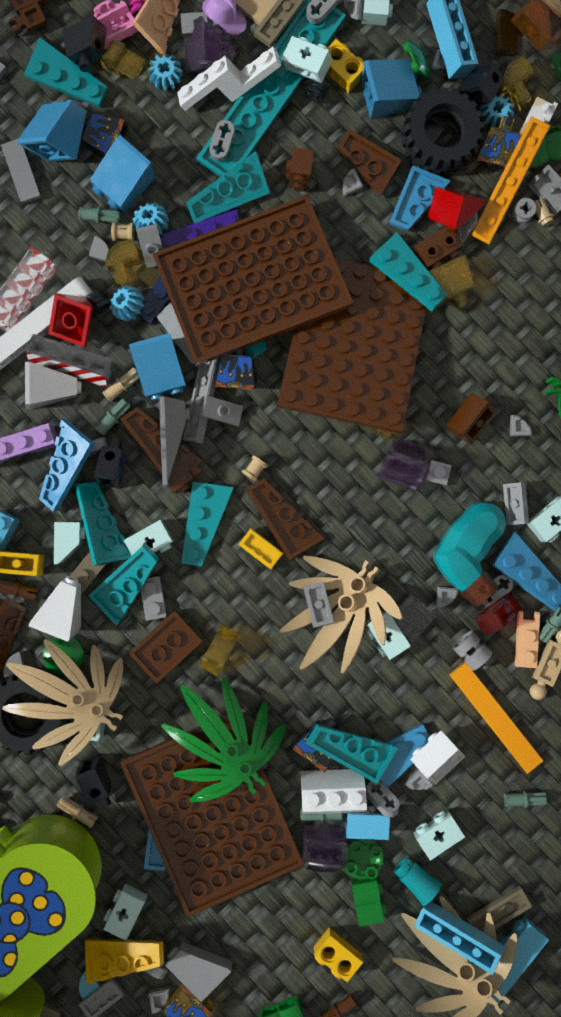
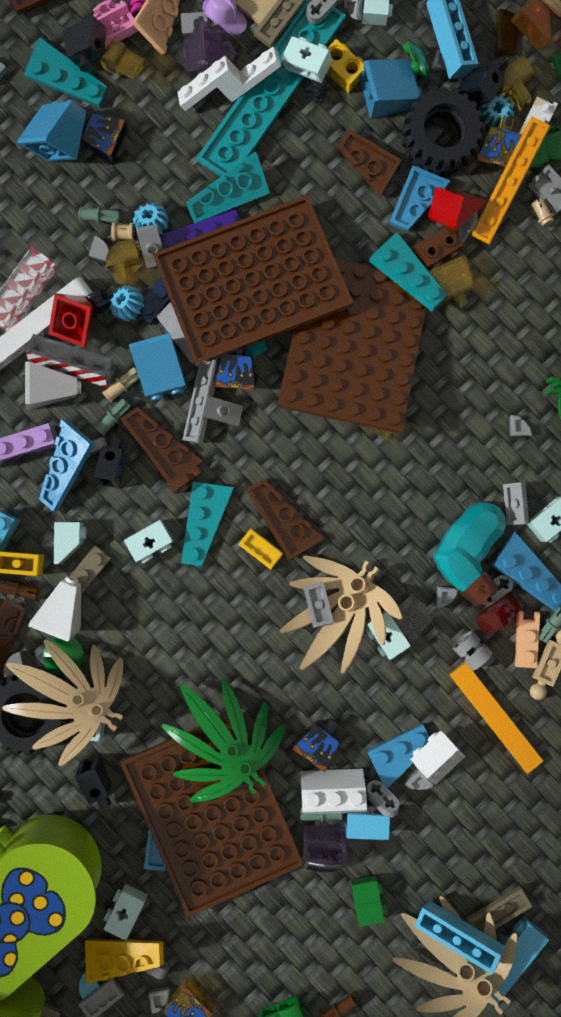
light grey tile [1,138,42,204] -> none
reddish brown plate [8,2,48,35] -> none
tan axle [57,796,98,828] -> none
teal wing [75,482,132,566] -> none
teal wing [88,543,159,626] -> none
dark azure slope [90,134,156,214] -> none
reddish brown plate [129,610,203,684] -> none
light grey plate [141,576,167,621] -> none
medium azure gear [147,52,183,92] -> none
light grey wedge [159,397,190,488] -> none
light grey slope [165,942,232,1002] -> none
clear yellow brick [199,625,239,676] -> none
light grey beam [209,120,235,162] -> none
tan bush [242,455,268,482] -> none
reddish brown brick [286,148,314,191] -> none
teal wing [306,724,399,784] -> none
yellow brick [314,927,363,982] -> none
light grey tile [342,168,363,197] -> none
green dish [343,839,384,880] -> none
clear purple piece [377,440,429,490] -> none
teal plant [394,856,442,906] -> none
light aqua brick [413,810,465,860] -> none
light grey plate [425,460,452,486] -> none
reddish brown brick [446,393,497,445] -> none
sand green axle [504,791,547,808] -> none
light grey wheel [512,198,537,223] -> none

